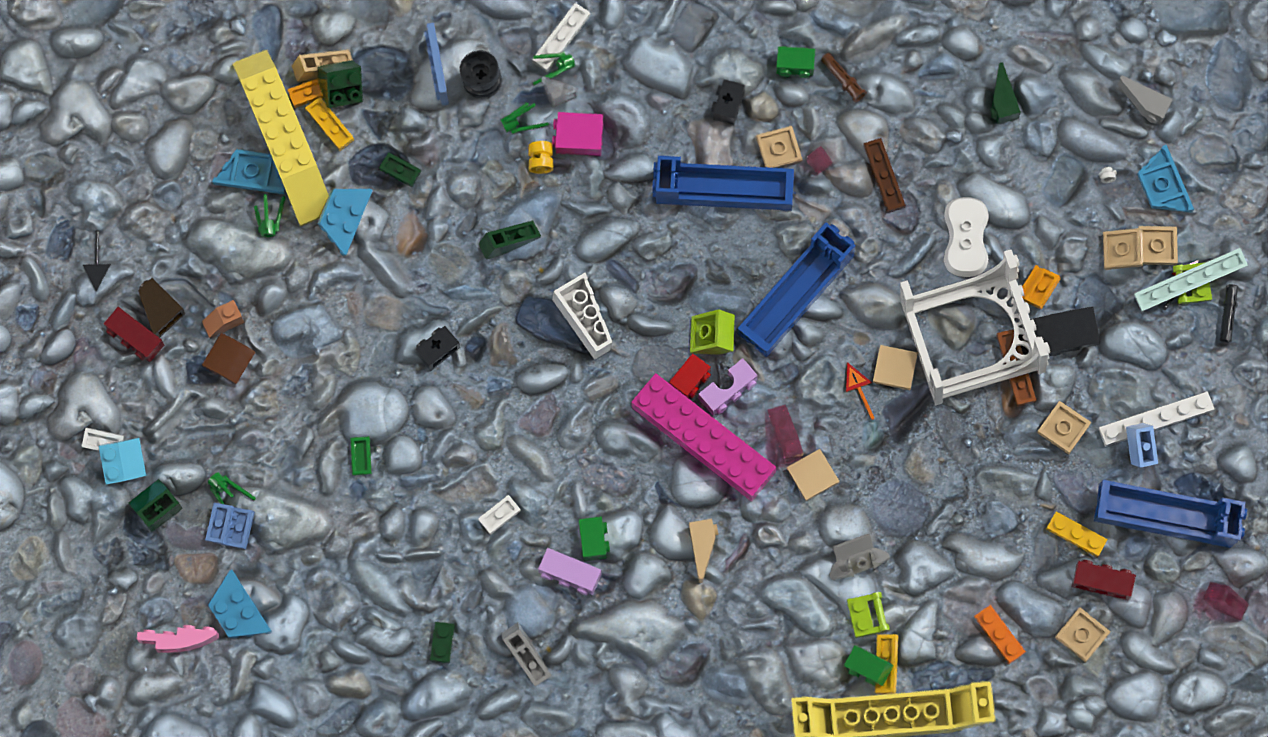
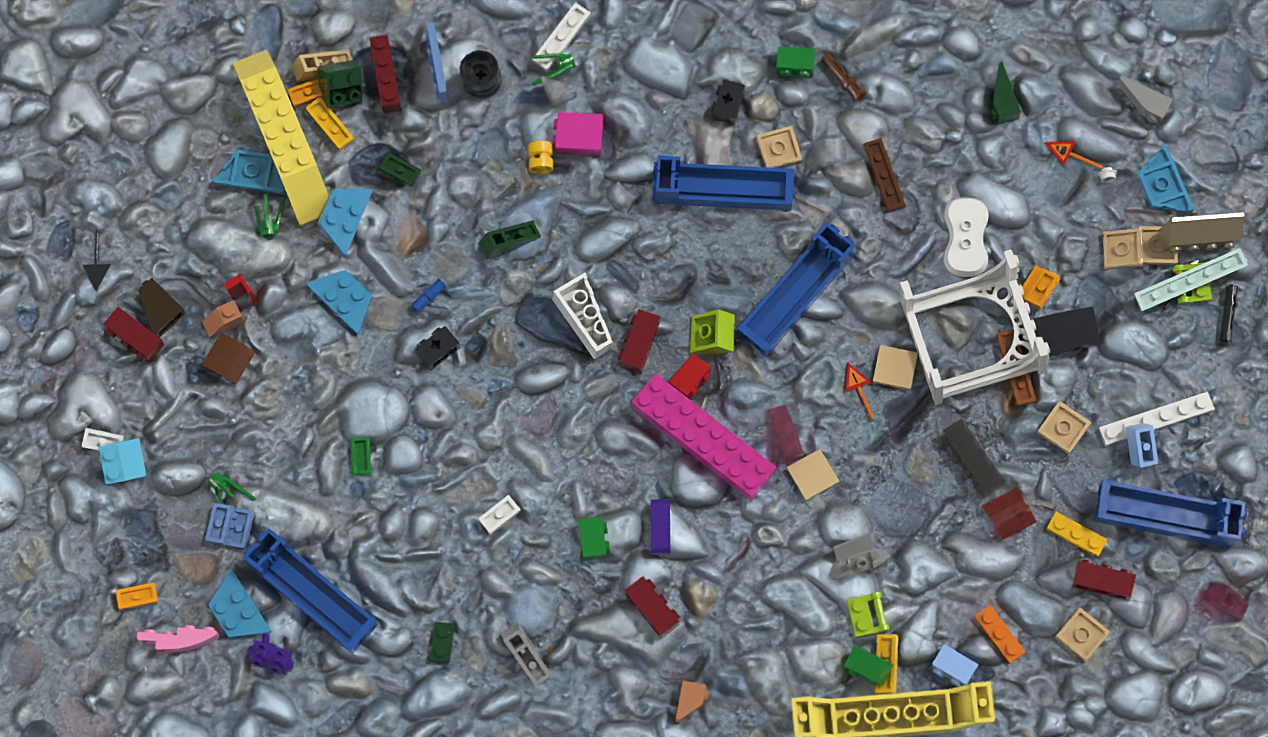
dark green slope [128,479,183,532] -> none
green plant [500,103,549,134] -> none
lavender brick [538,548,602,595] -> none
tan slope [689,519,718,583] -> none
lavender arch [698,358,758,416] -> none
clear pink slope [806,146,833,175] -> none
none -> light orange plate [116,582,158,610]
none -> red panel [224,274,257,304]
none -> blue brick [243,528,378,654]
none -> dark purple brick [246,633,294,675]
none -> dark azure wing [306,270,373,335]
none -> dark red brick [369,34,402,114]
none -> blue pin [411,278,447,313]
none -> dark red brick [618,309,660,374]
none -> dark red brick [625,576,680,639]
none -> dark purple beam [651,499,670,555]
none -> nougat slope [676,681,709,723]
none -> light blue brick [931,644,978,687]
none -> clear smoke brick [940,418,1005,498]
none -> clear red slope [982,487,1037,540]
none -> piece [1044,141,1103,169]
none -> dark tan slope [1159,212,1244,253]

